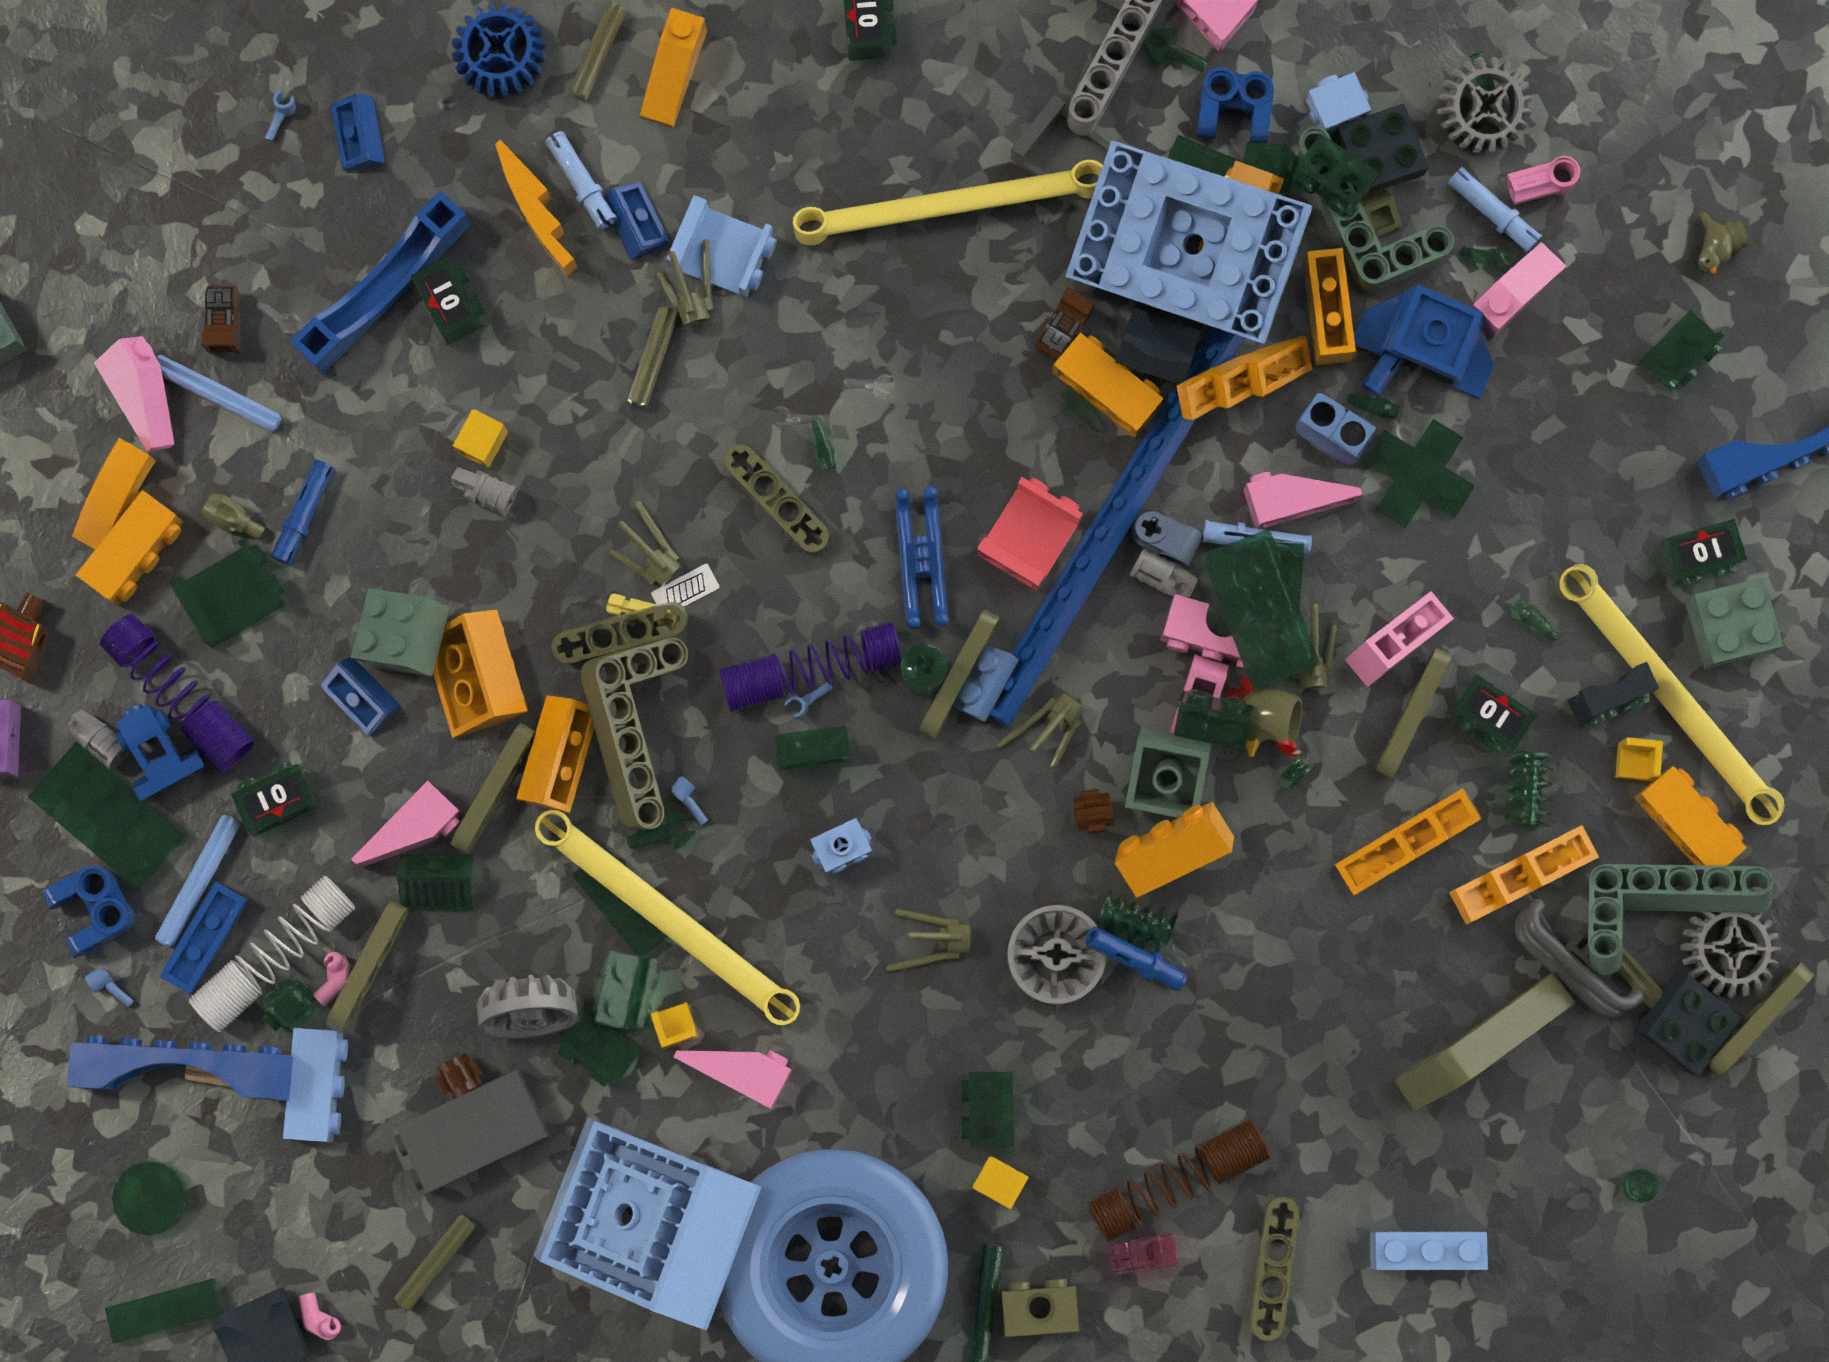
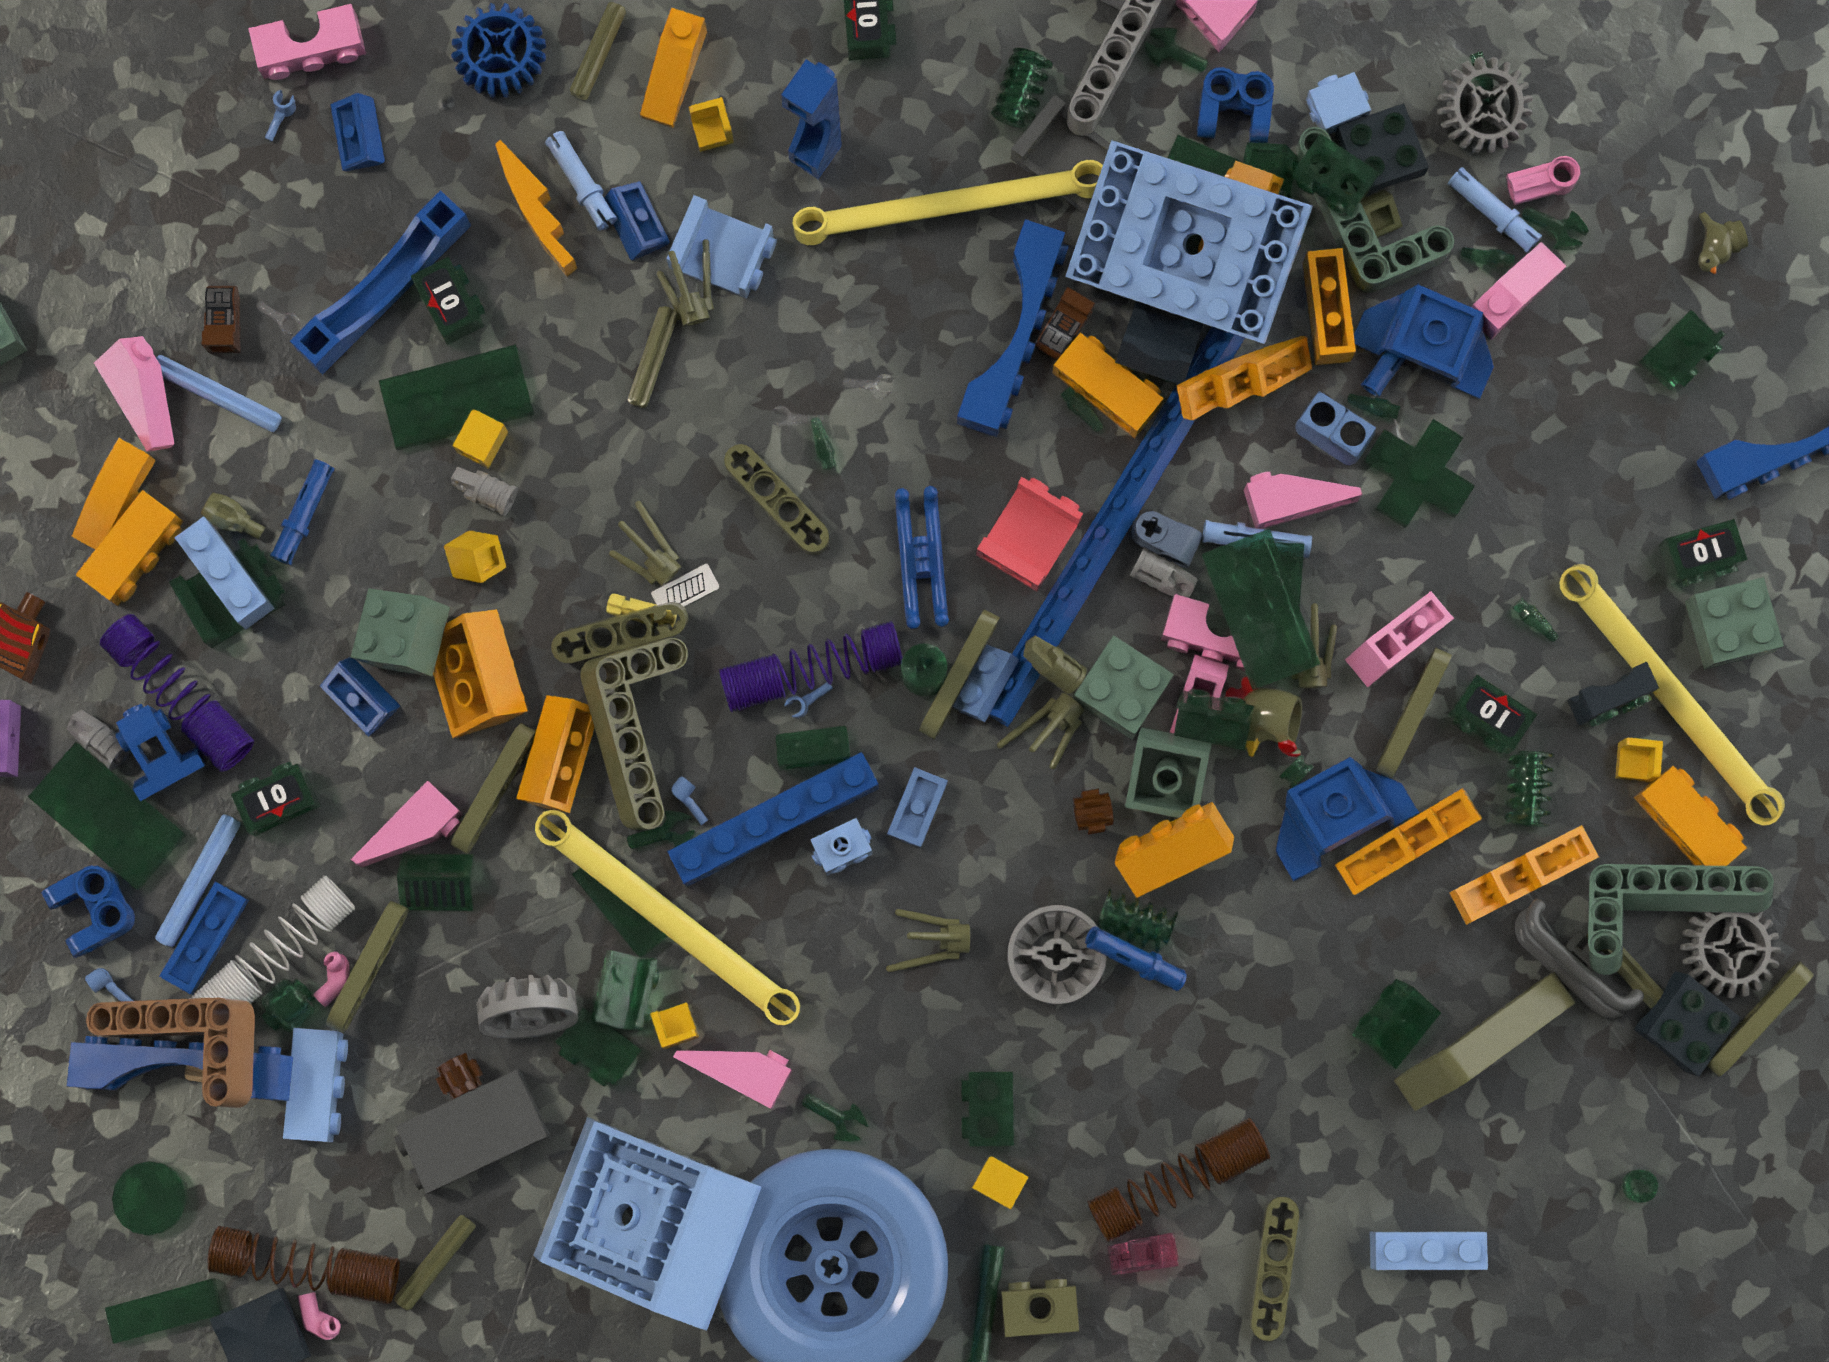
none -> medium nougat beam [86,997,255,1108]
none -> light blue brick [175,516,275,629]
none -> reddish brown piece [207,1226,400,1305]
none -> bright pink arch [248,4,366,80]
none -> clear green plate [378,344,535,451]
none -> yellow panel [444,531,506,583]
none -> blue arch [667,752,879,887]
none -> yellow panel [688,97,734,152]
none -> blue arch [781,59,842,180]
none -> clear green bar [802,1093,868,1141]
none -> medium blue plate [887,767,948,849]
none -> blue arch [957,219,1069,437]
none -> clear green piece [991,48,1053,128]
none -> olive hinge [1023,635,1087,694]
none -> sand green brick [1073,635,1174,740]
none -> blue piece [1276,757,1419,882]
none -> clear green bracket [1352,979,1441,1069]
none -> clear green bar [1522,206,1589,250]

